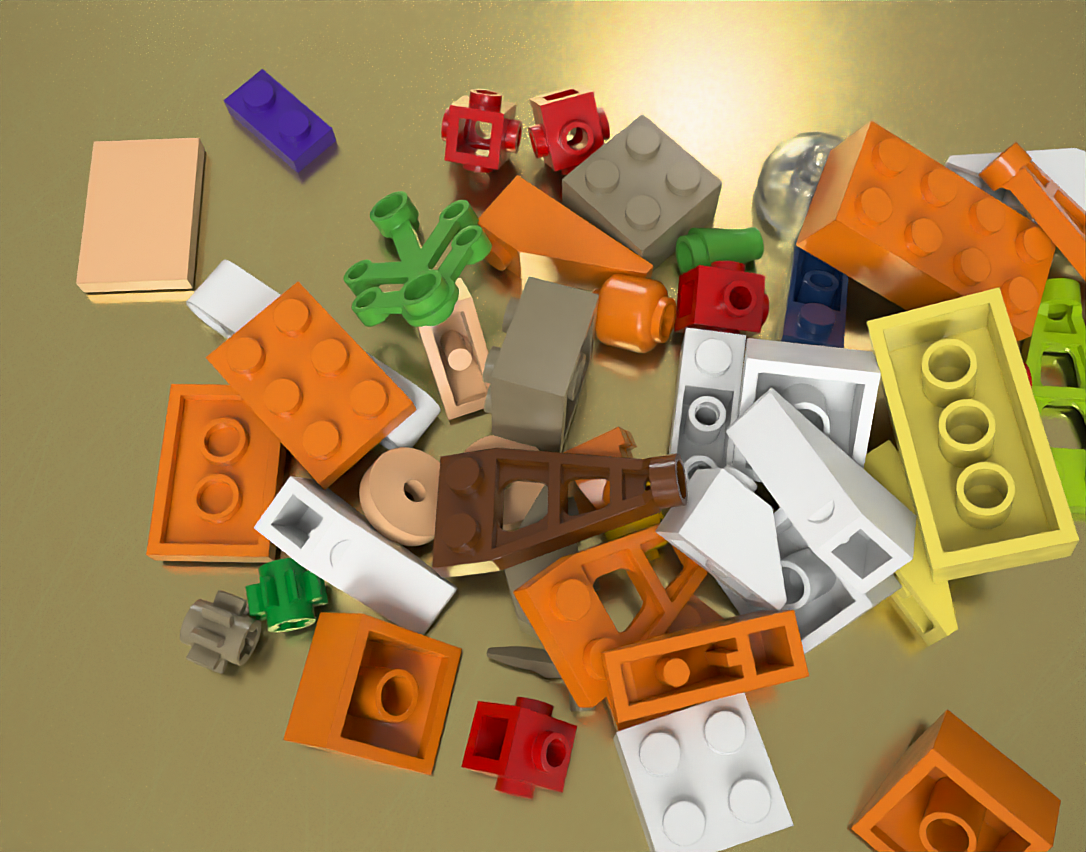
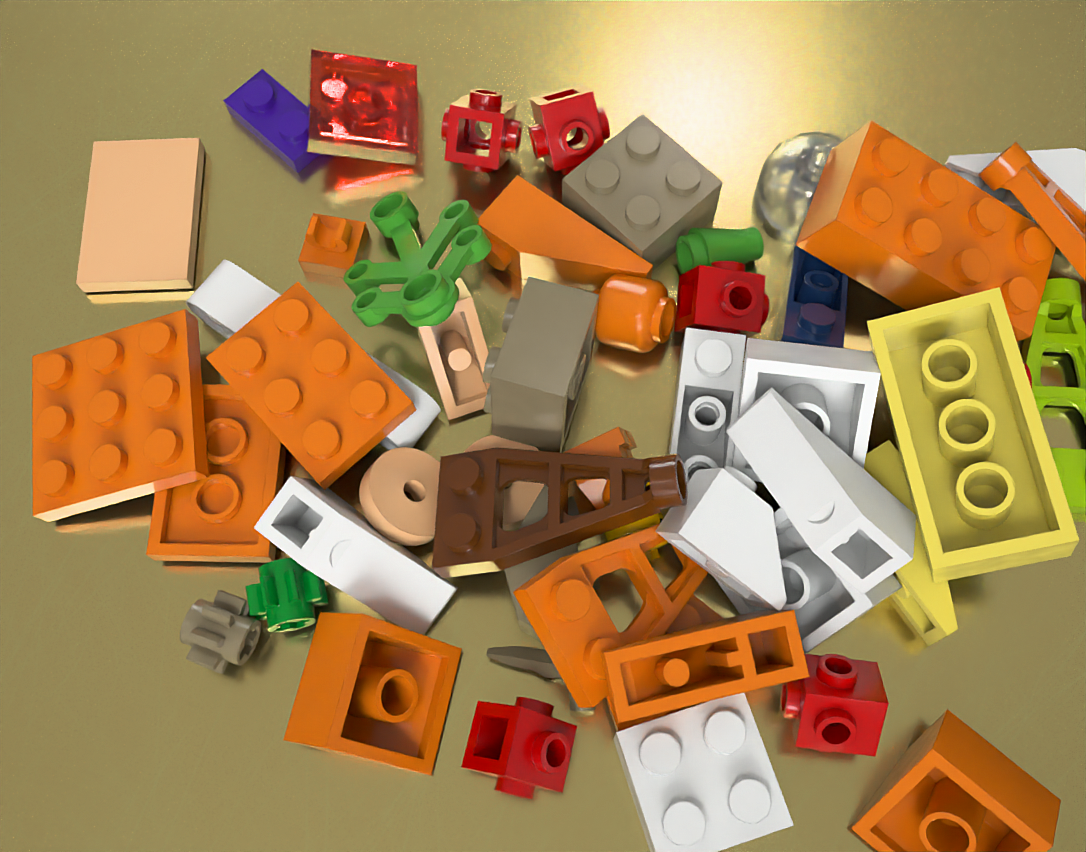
none -> orange plate [32,309,209,522]
none -> orange tile [298,213,369,278]
none -> clear red plate [307,49,418,165]
none -> red brick [780,654,889,757]

